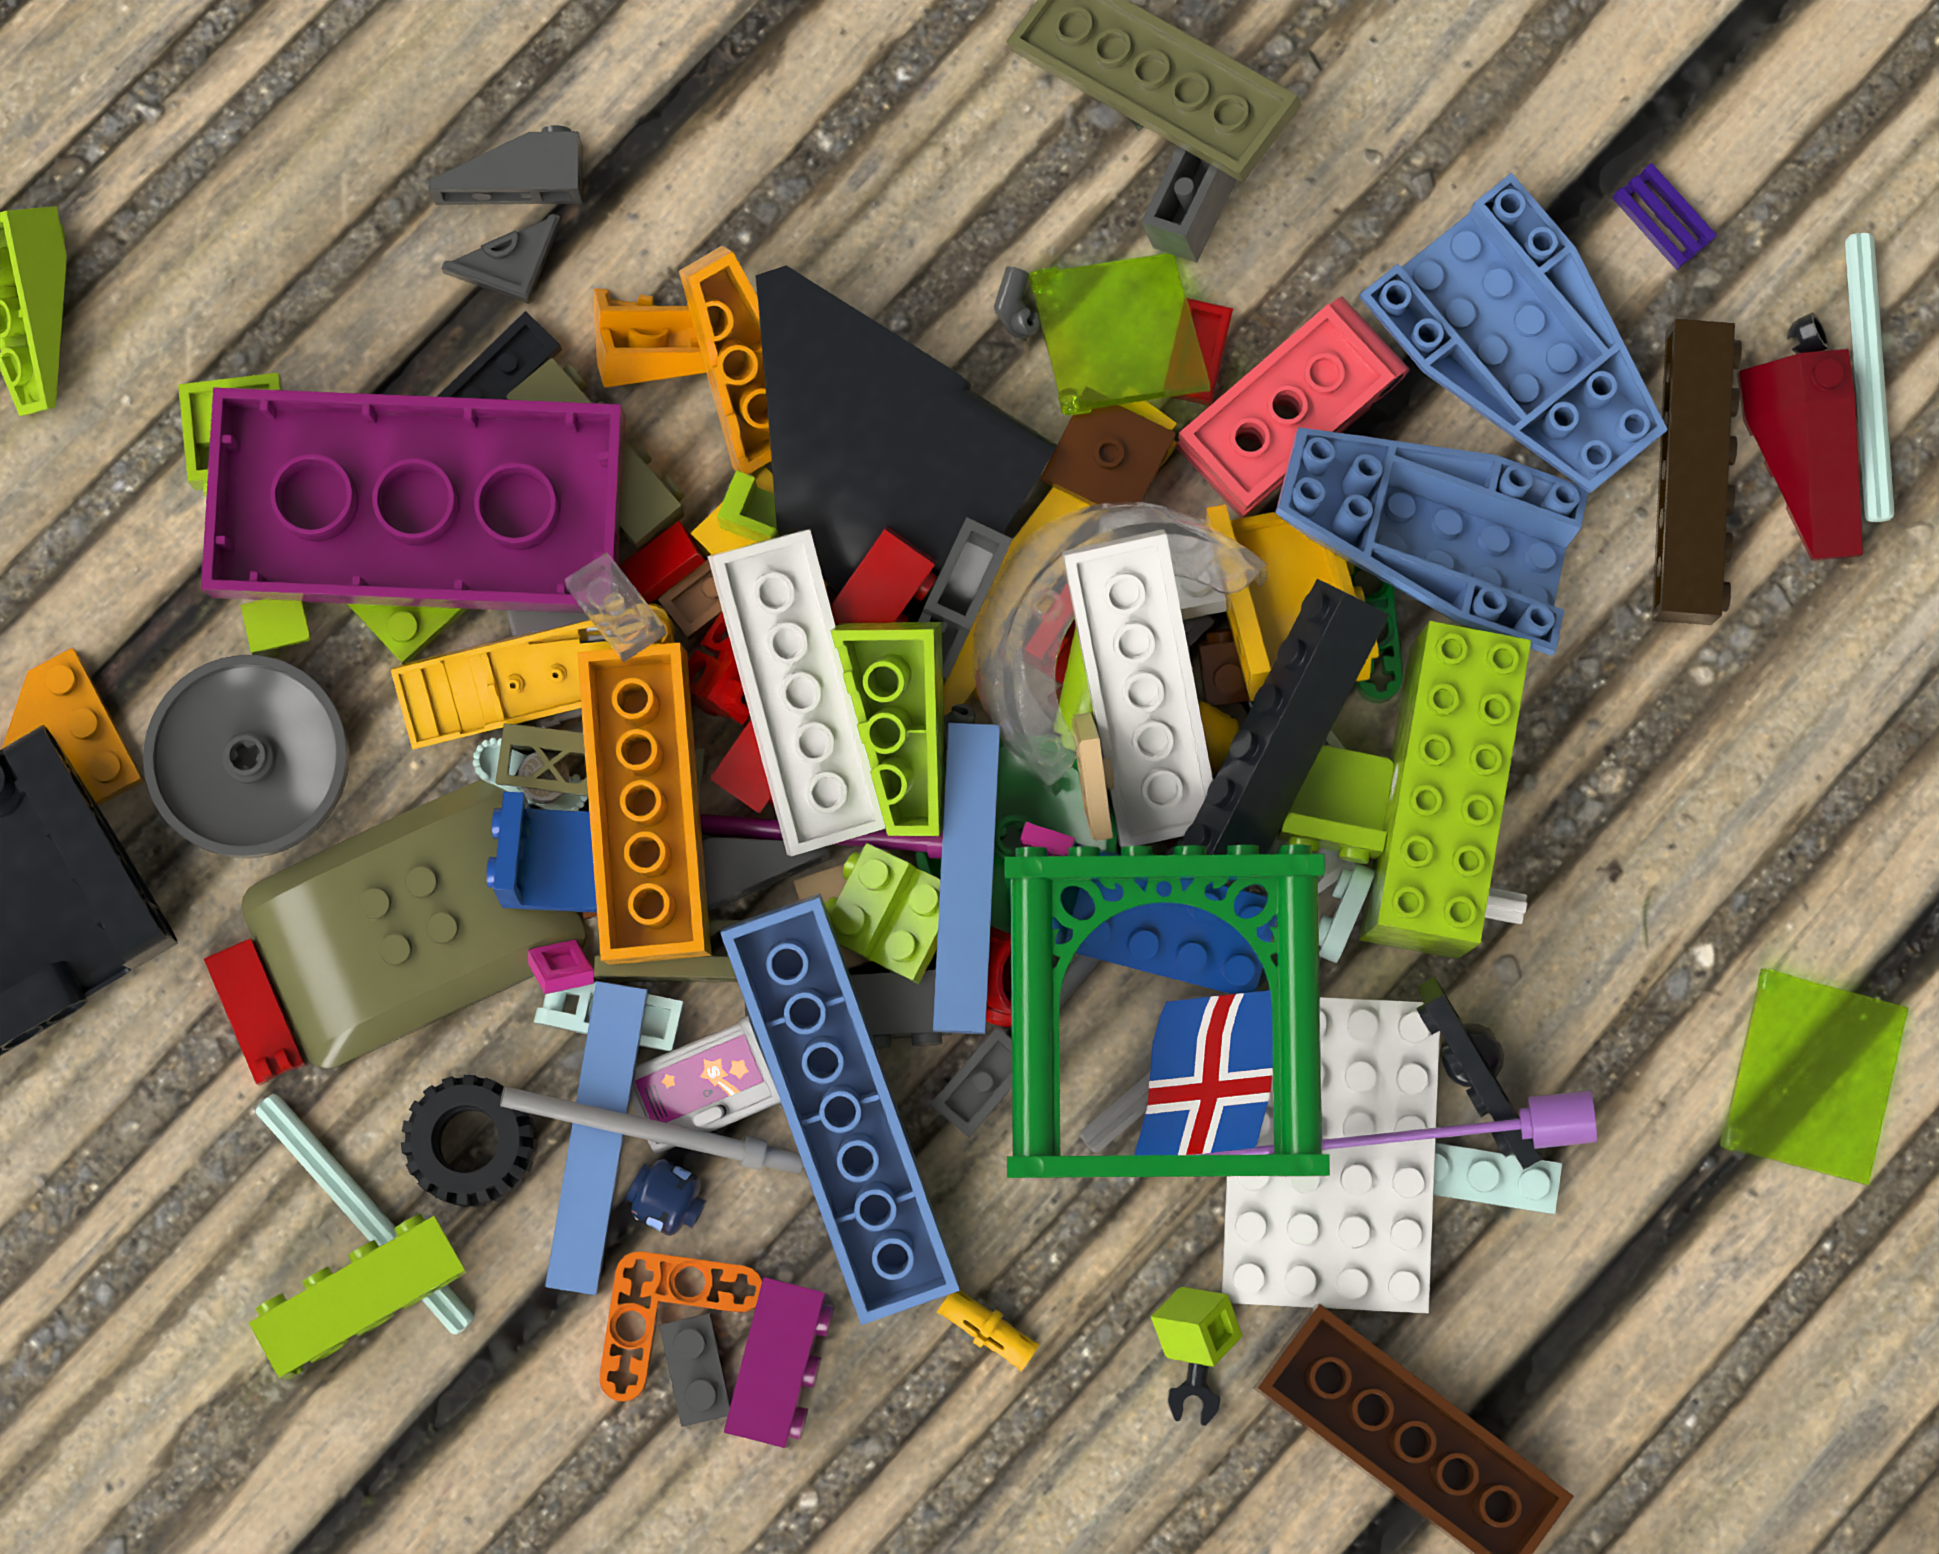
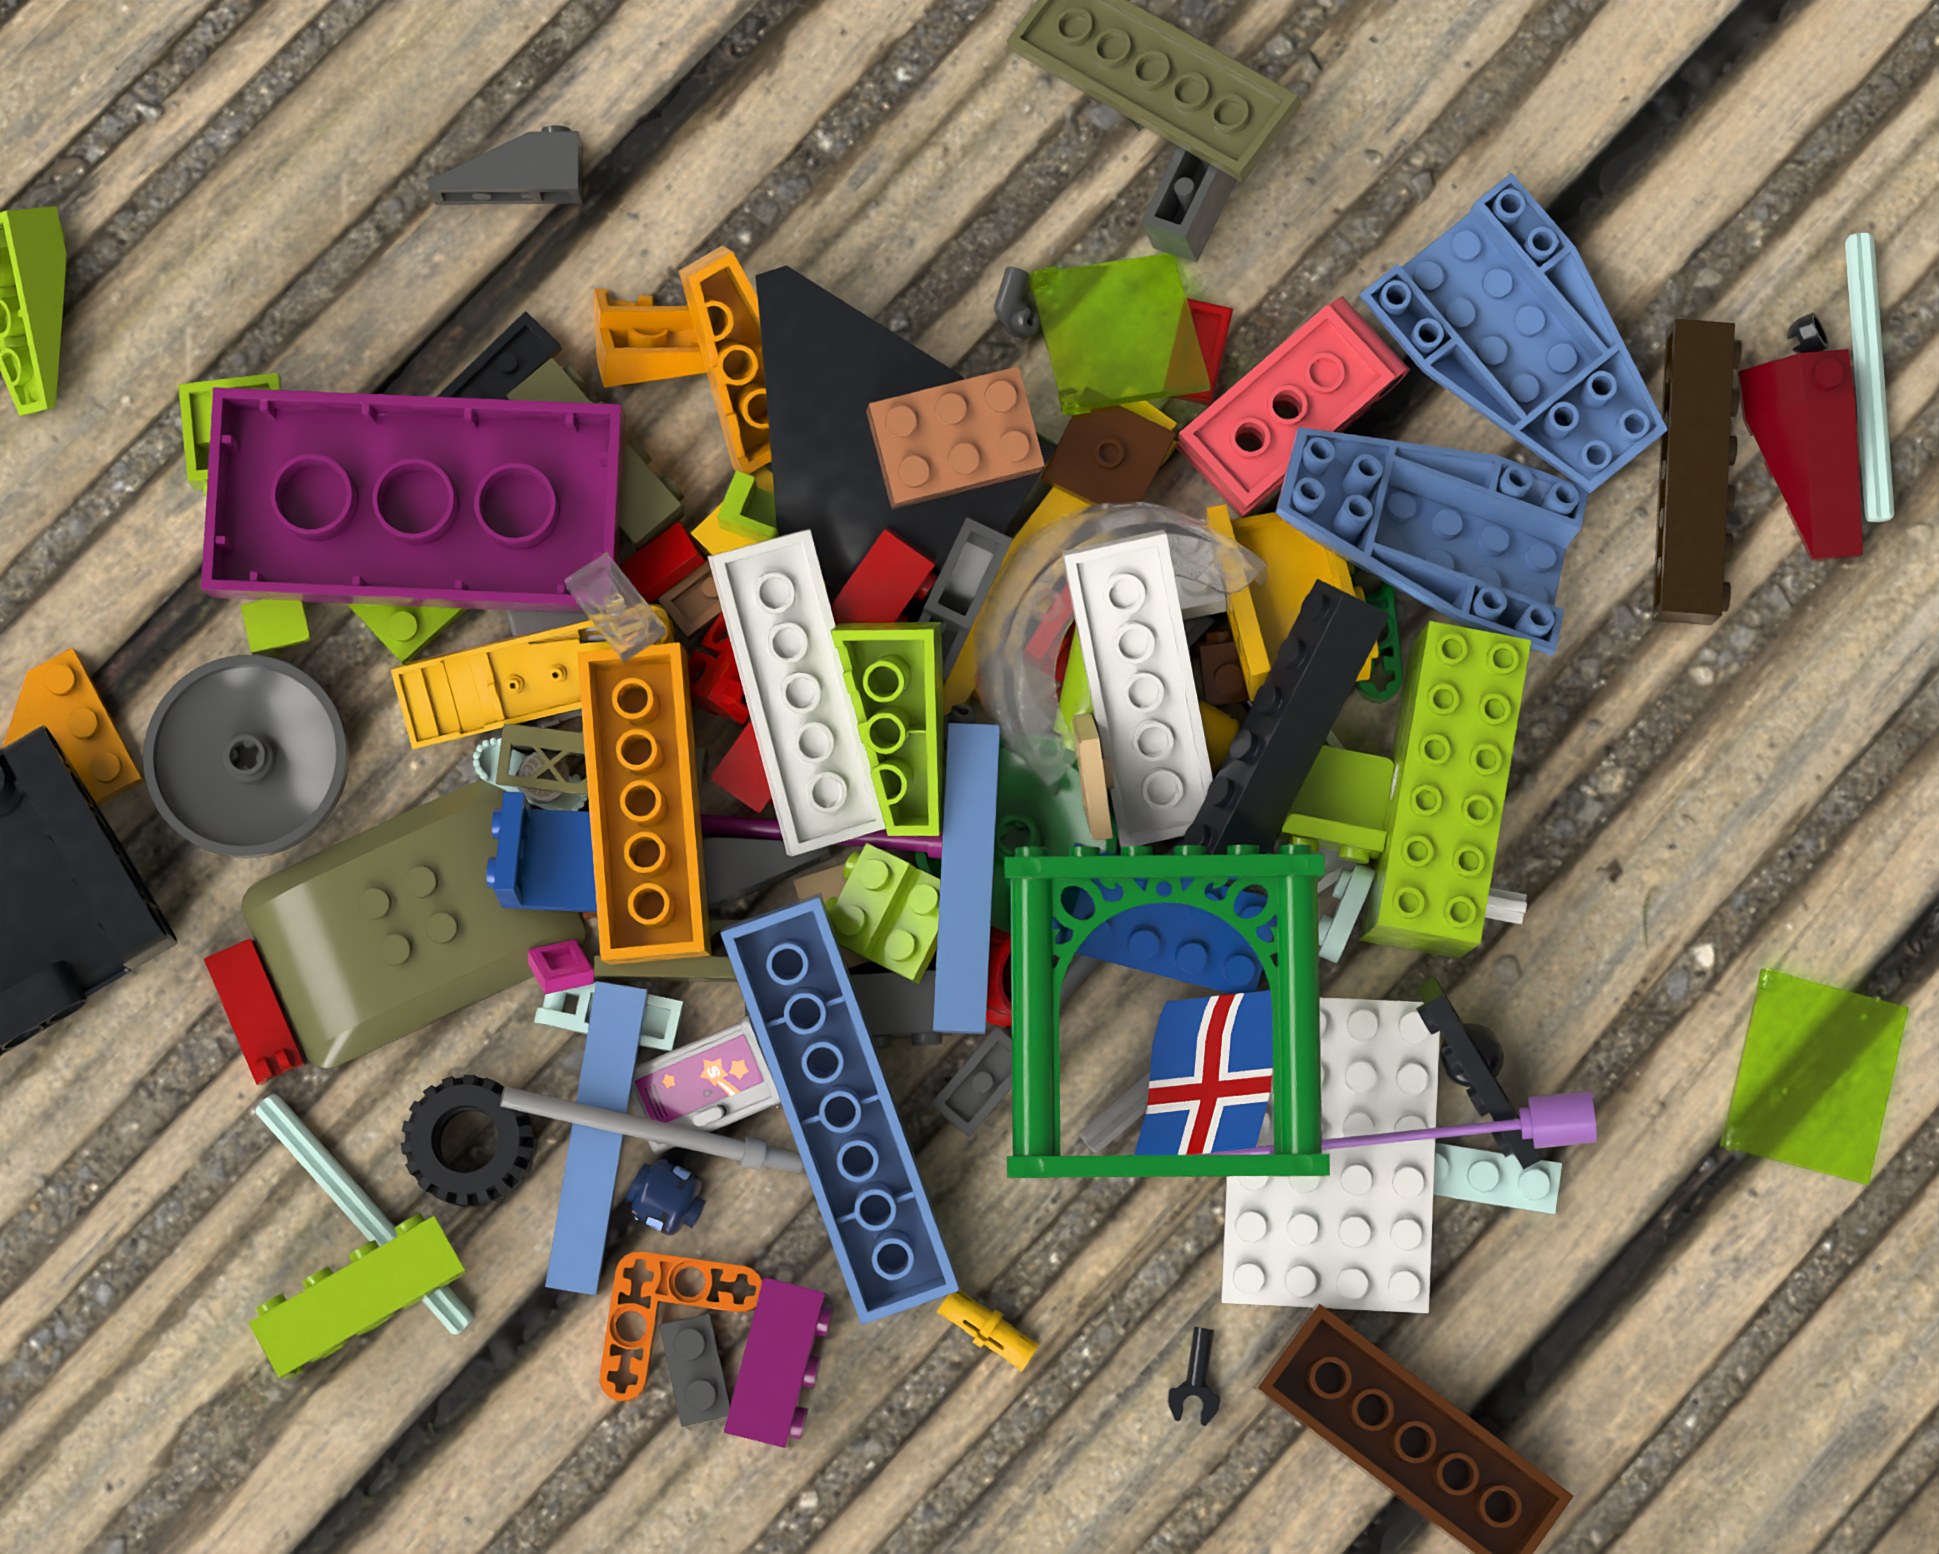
dark grey tile [441,214,561,304] -> none
dark pink tile [1020,822,1075,856] -> none
lime panel [1150,1287,1243,1367] -> none
dark purple tile [1612,163,1717,270] -> none
none -> nougat brick [866,366,1045,510]

